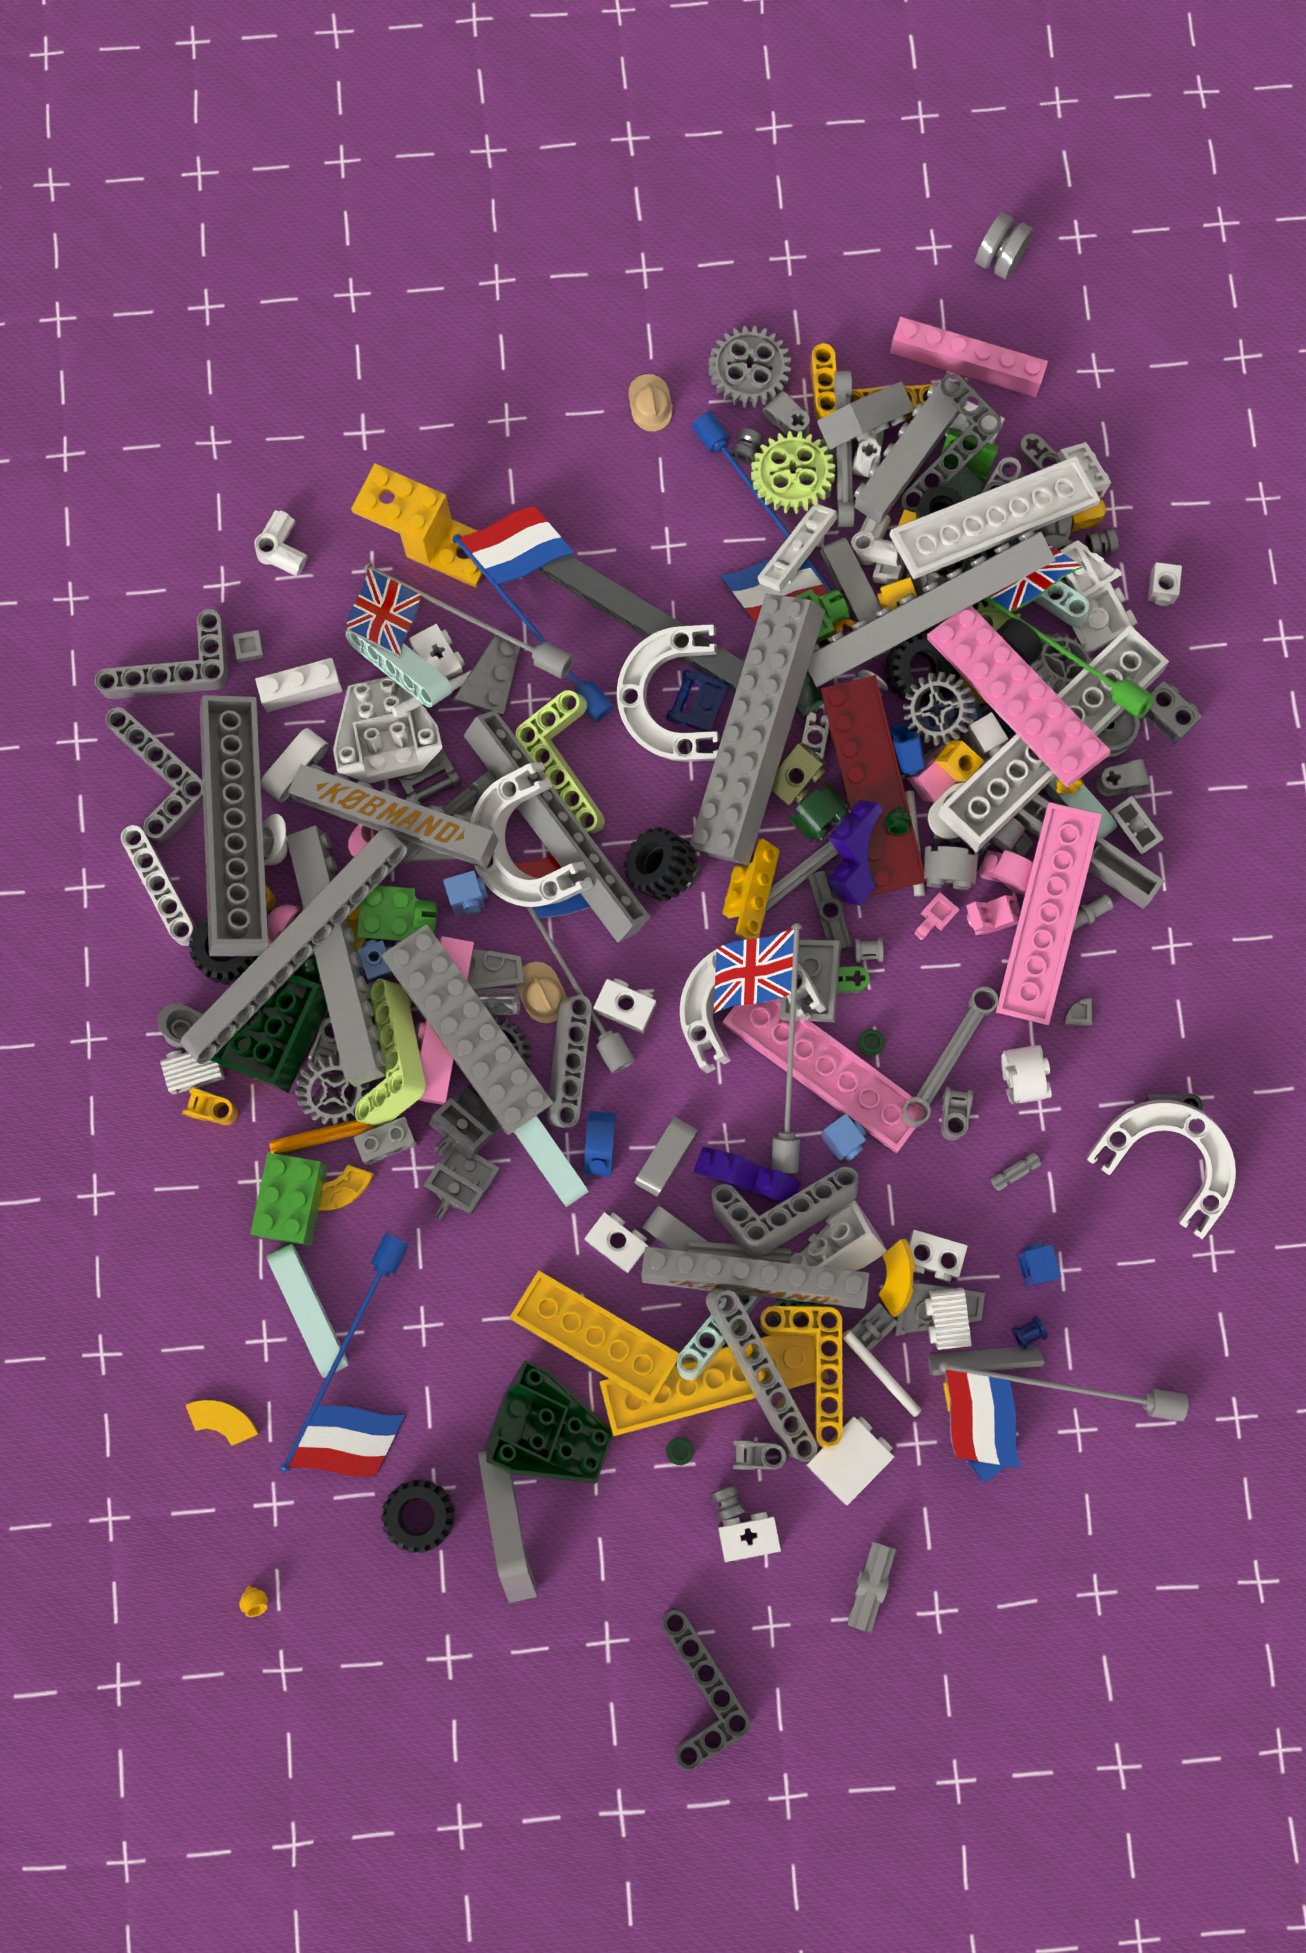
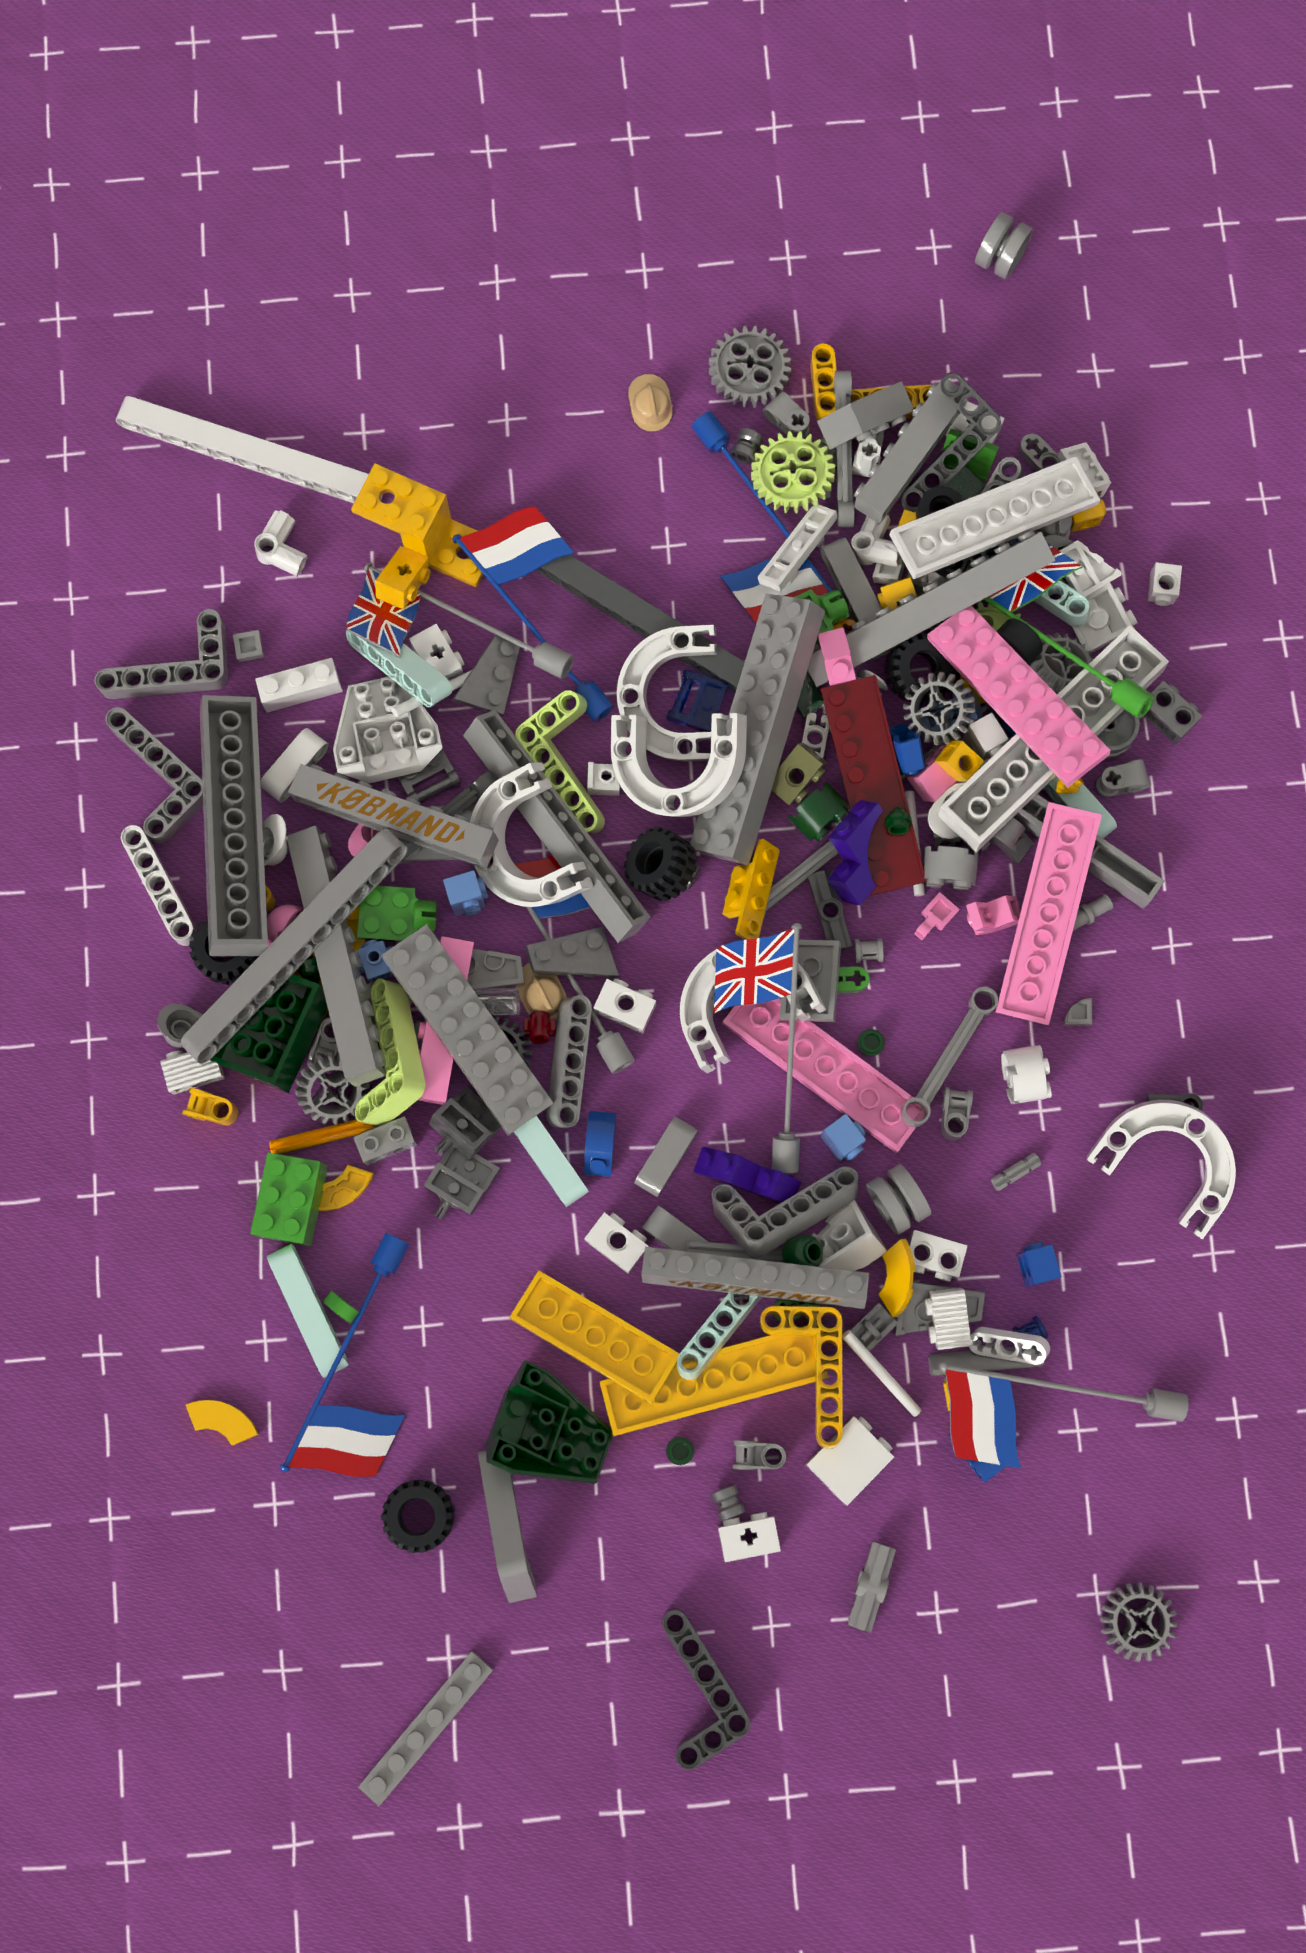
yellow plate [239,1586,268,1617] -> none
light grey beam [706,1288,817,1462] -> none
bright pink brick [890,317,1048,397] -> none
bright pink brick [977,850,1033,895] -> none
flat silver wheel [1085,528,1119,556] -> none
light grey brick [1110,795,1164,855] -> none
none -> white beam [116,396,384,503]
none -> bright green beam [323,1290,359,1324]
none -> light grey plate [358,1650,494,1806]
none -> yellow brick [375,546,431,610]
none -> dark red gear [523,1011,556,1044]
none -> flat silver wing [525,927,619,979]
none -> white brick [587,762,622,796]
none -> white piece [611,713,747,817]
none -> dark green head [782,1235,823,1267]
none -> bright pink slope [818,627,856,686]
none -> light grey wheel [866,1163,932,1235]
none -> white beam [969,1327,1050,1365]
none -> light grey gear [1099,1582,1178,1662]

